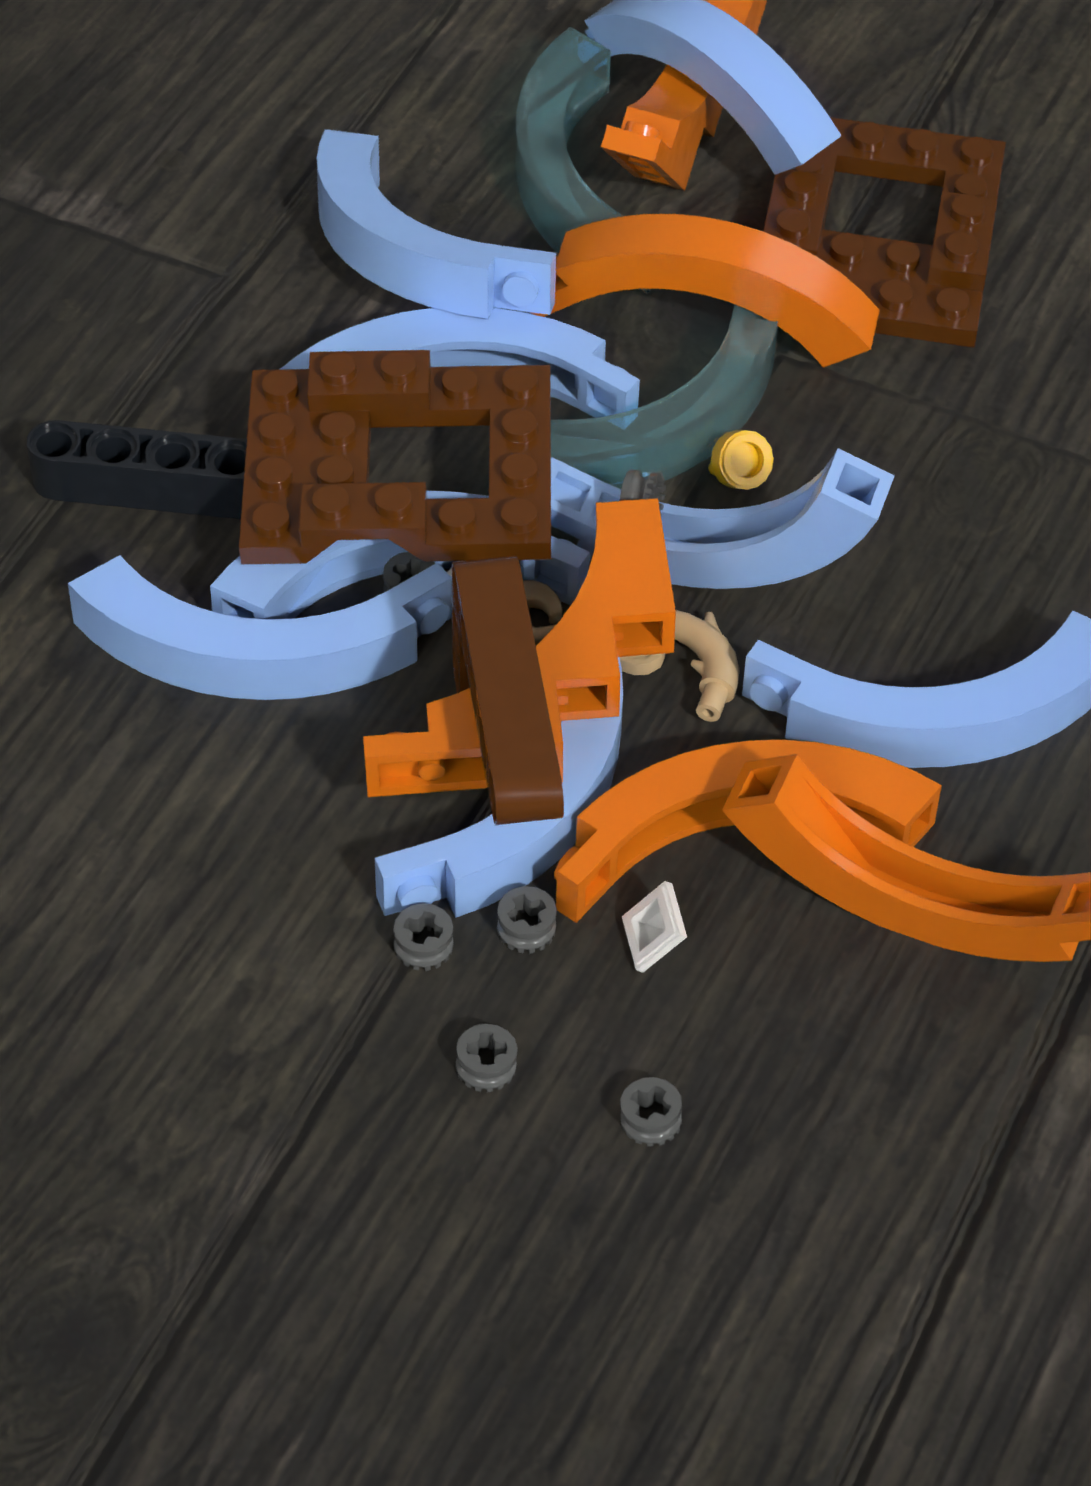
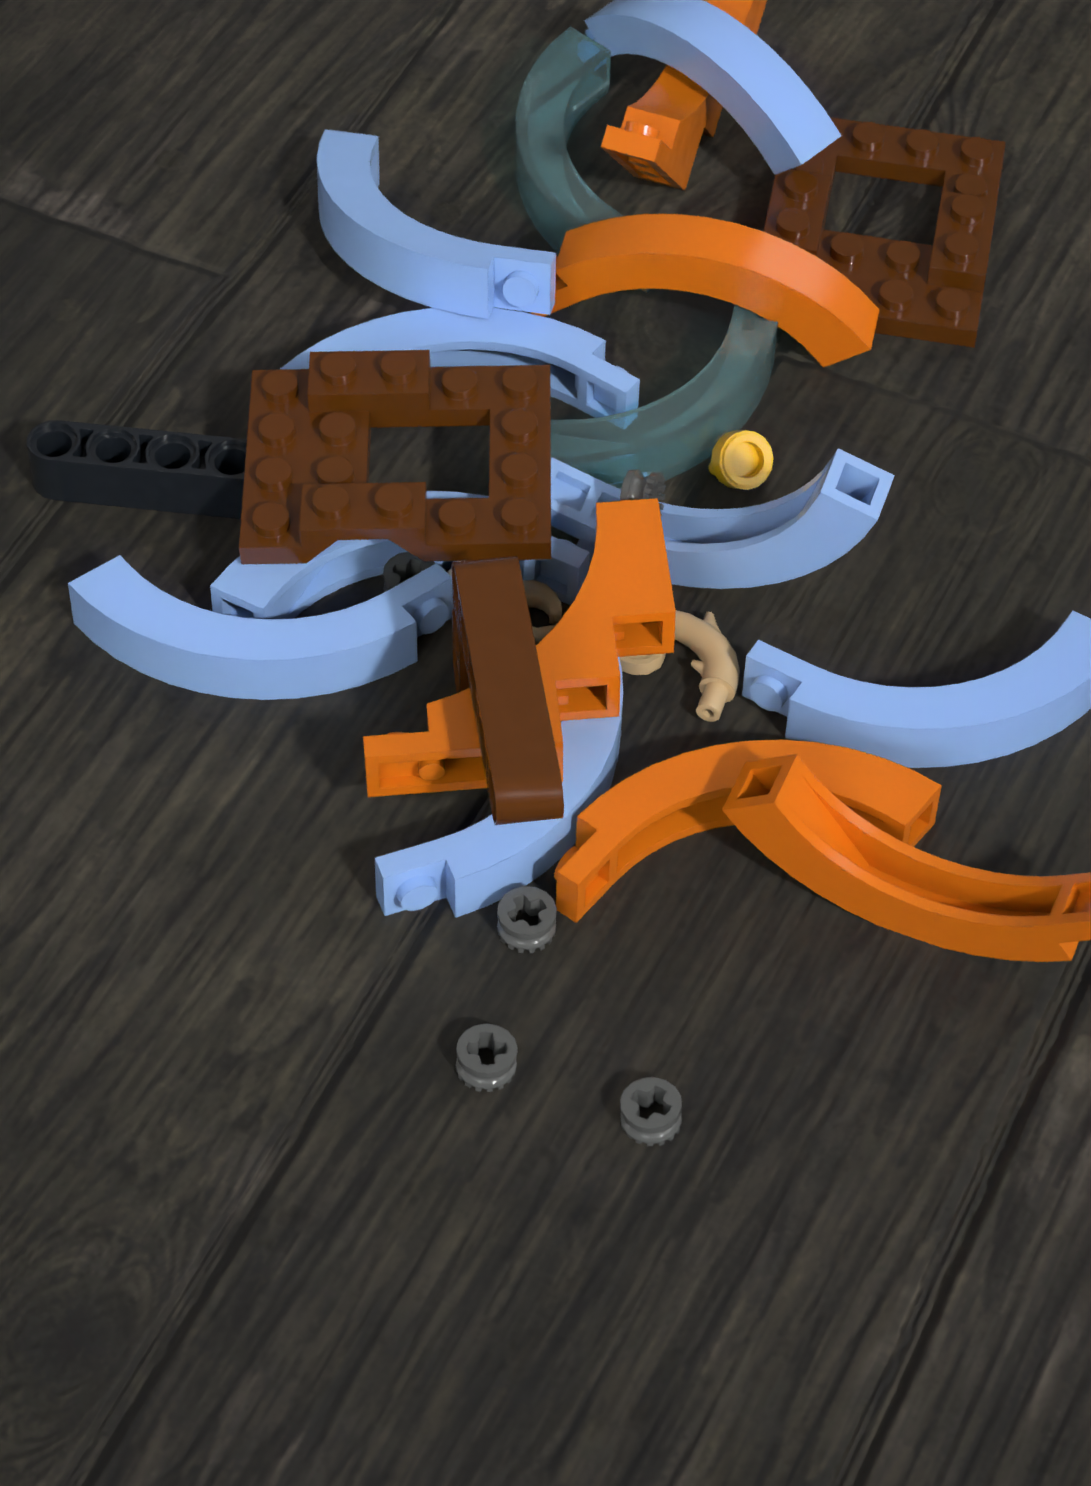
dark grey bush [393,903,454,971] -> none
white slope [622,881,687,972] -> none

